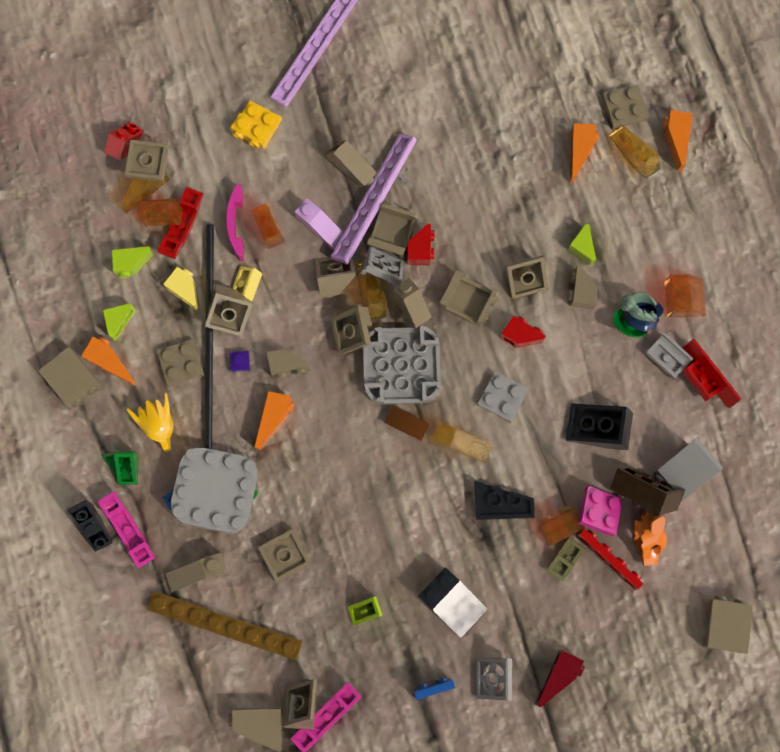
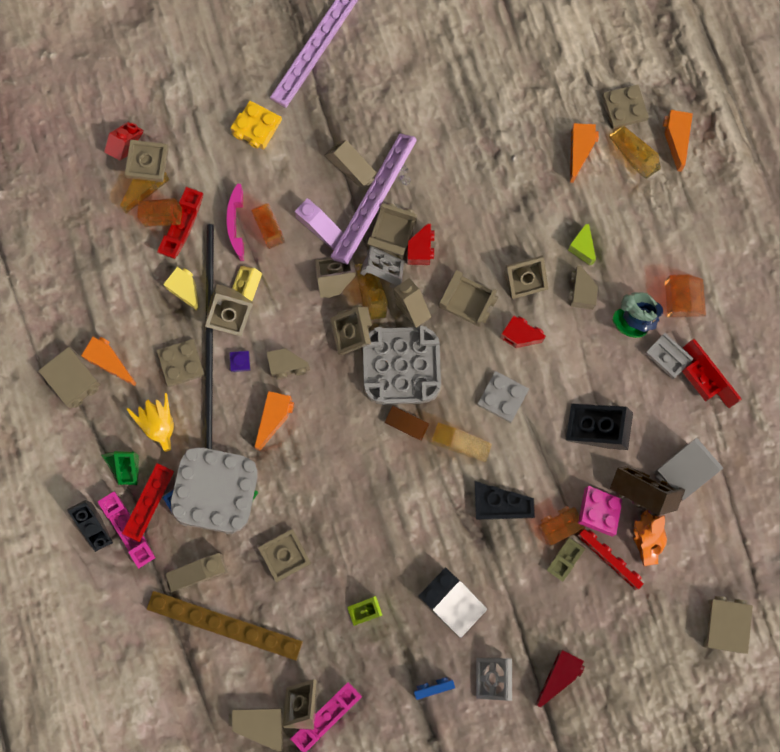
lime slope [103,304,136,341] -> none
lime slope [112,246,153,279] -> none
none -> red plate [121,463,174,543]

